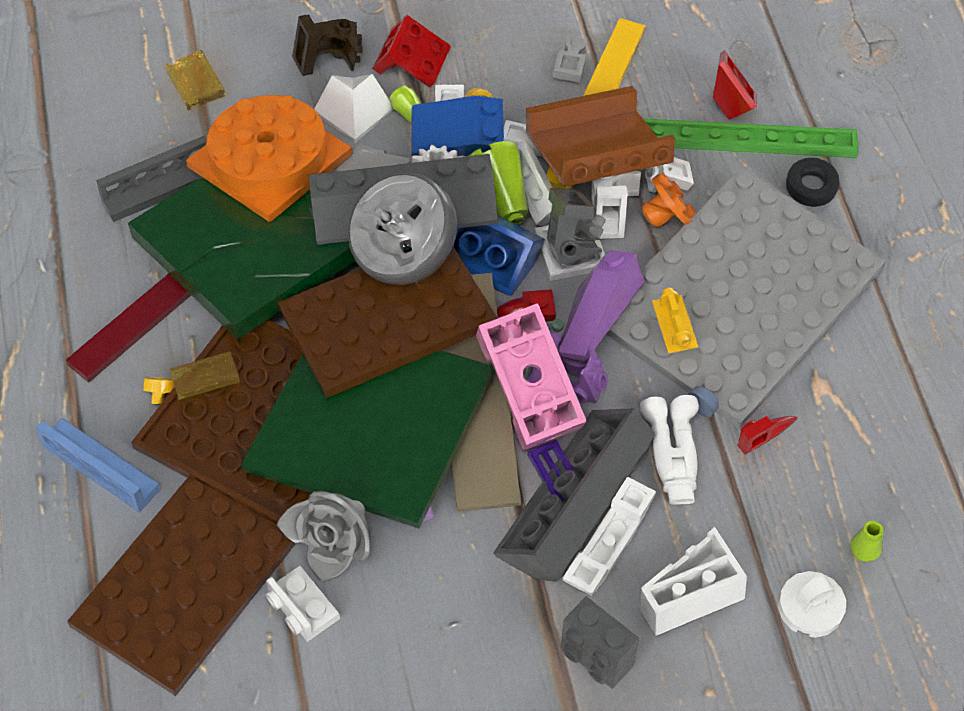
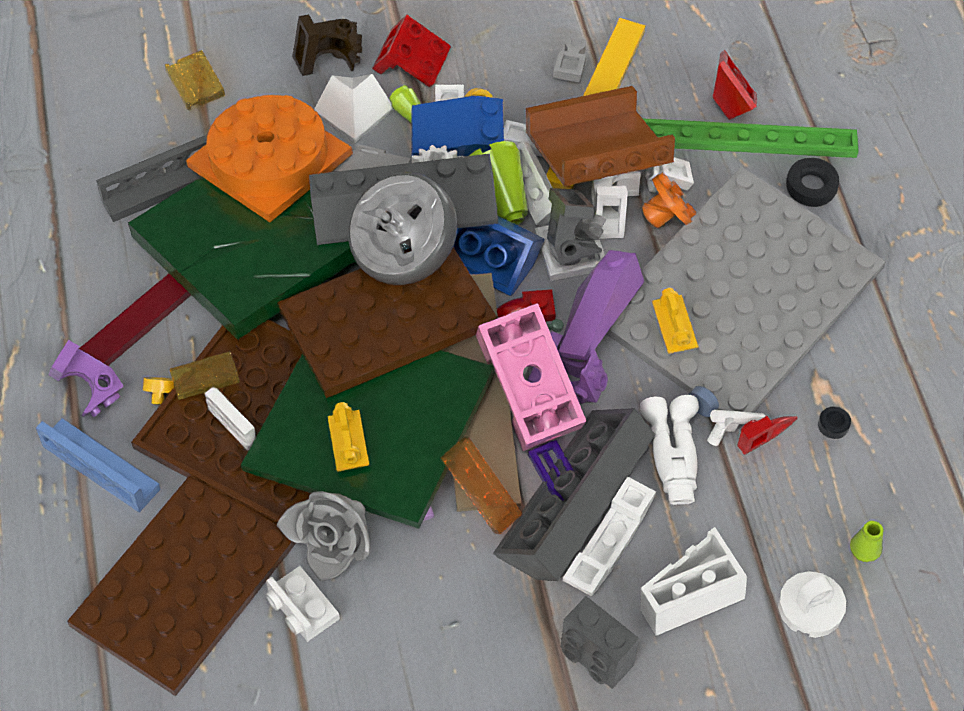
none -> medium lavender tile [48,340,123,417]
none -> white tile [205,387,256,451]
none -> yellow hinge [327,402,369,472]
none -> clear orange tile [441,437,522,535]
none -> white hose [707,410,765,446]
none -> black tile [818,406,851,439]

